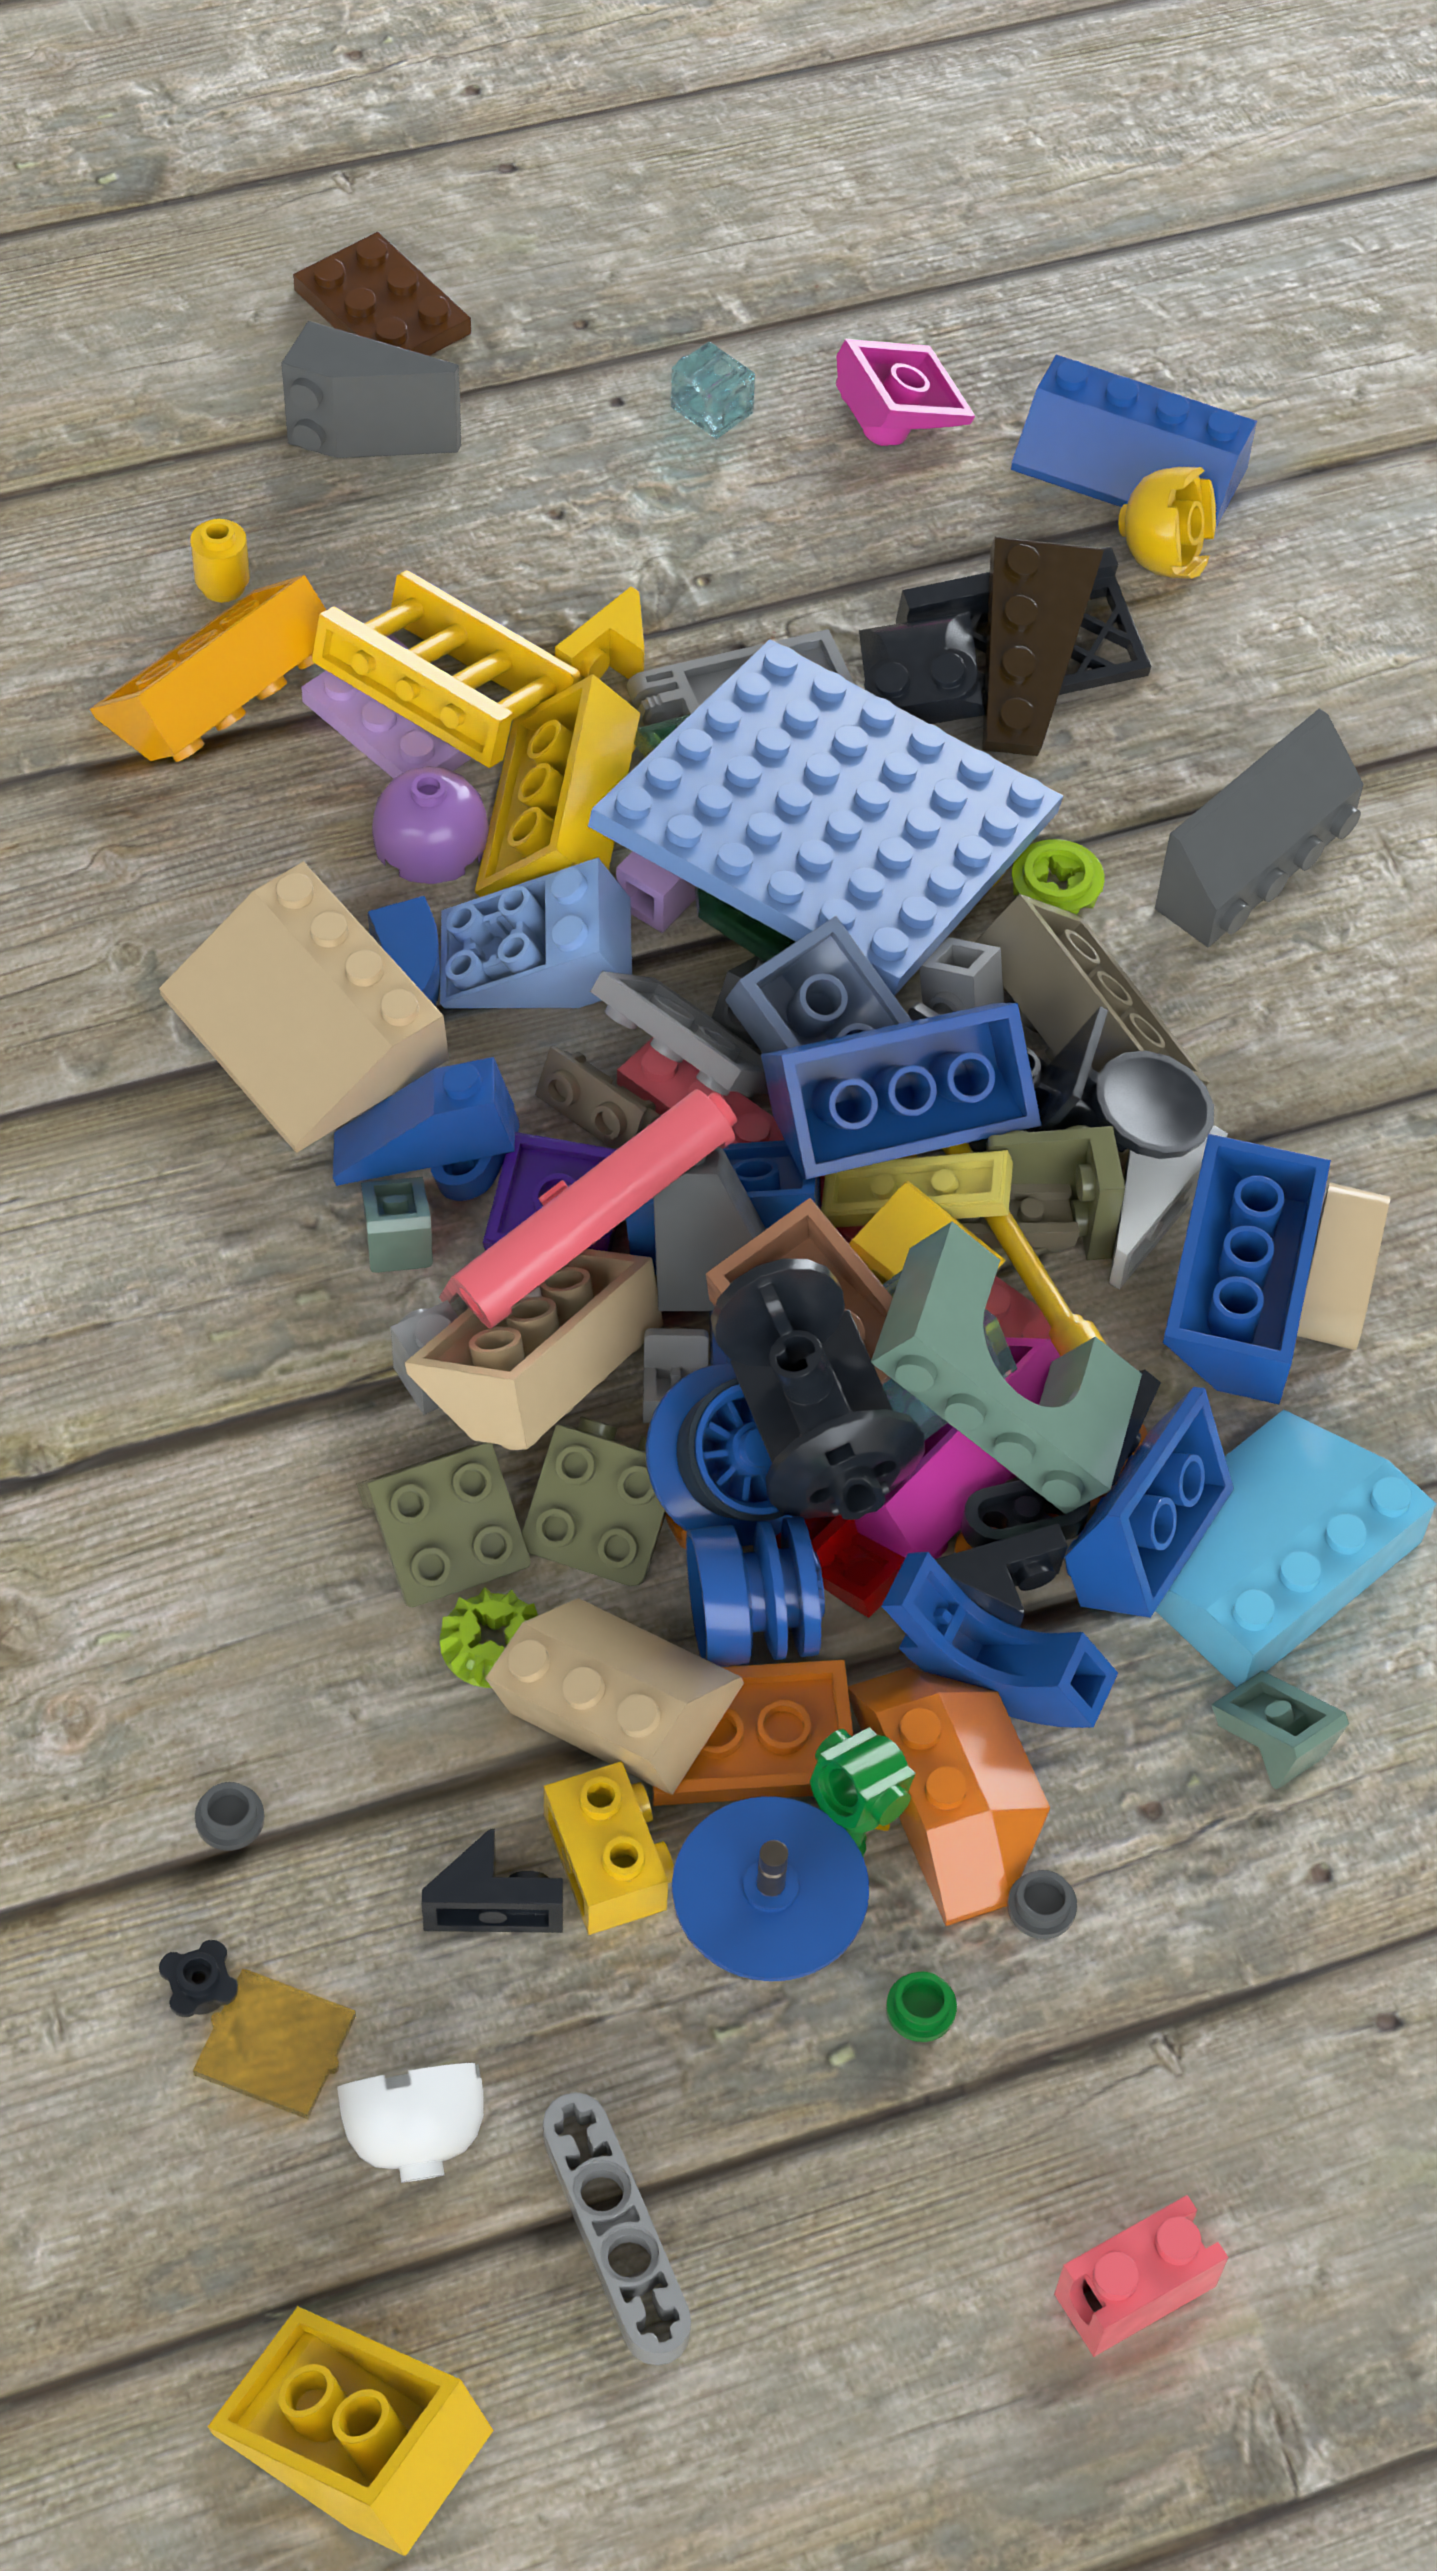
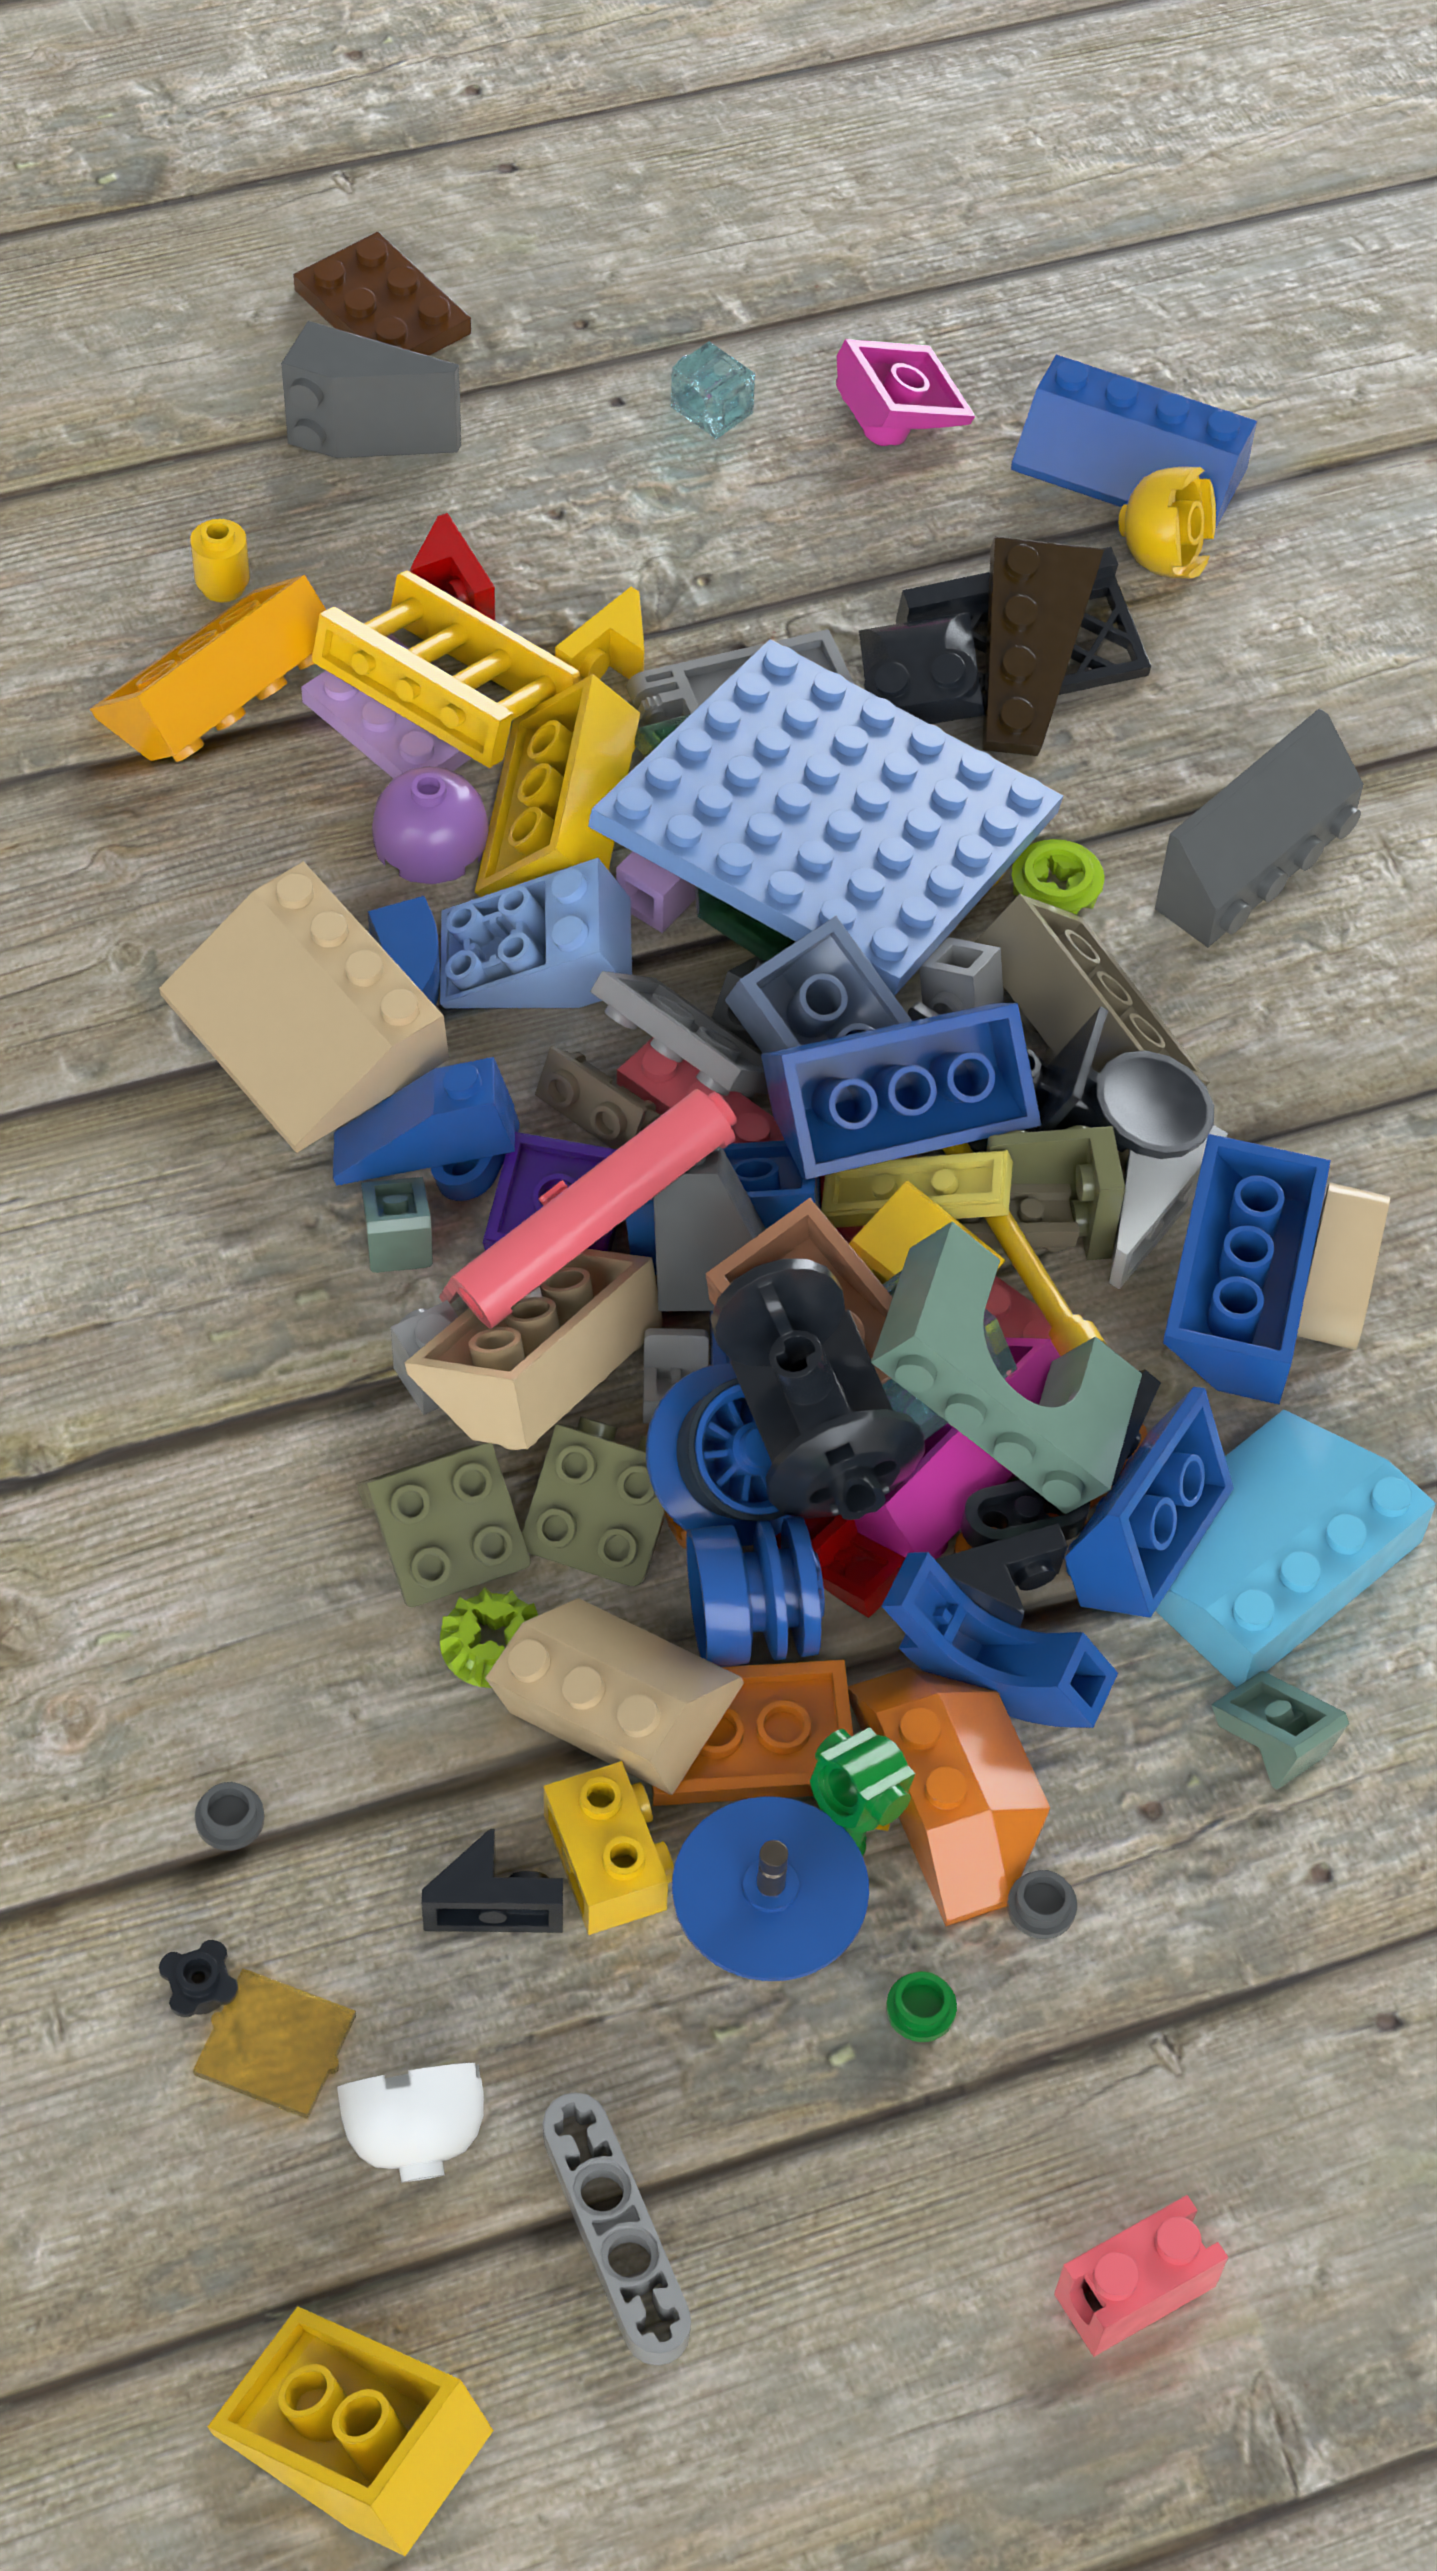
none -> red slope [410,513,495,621]

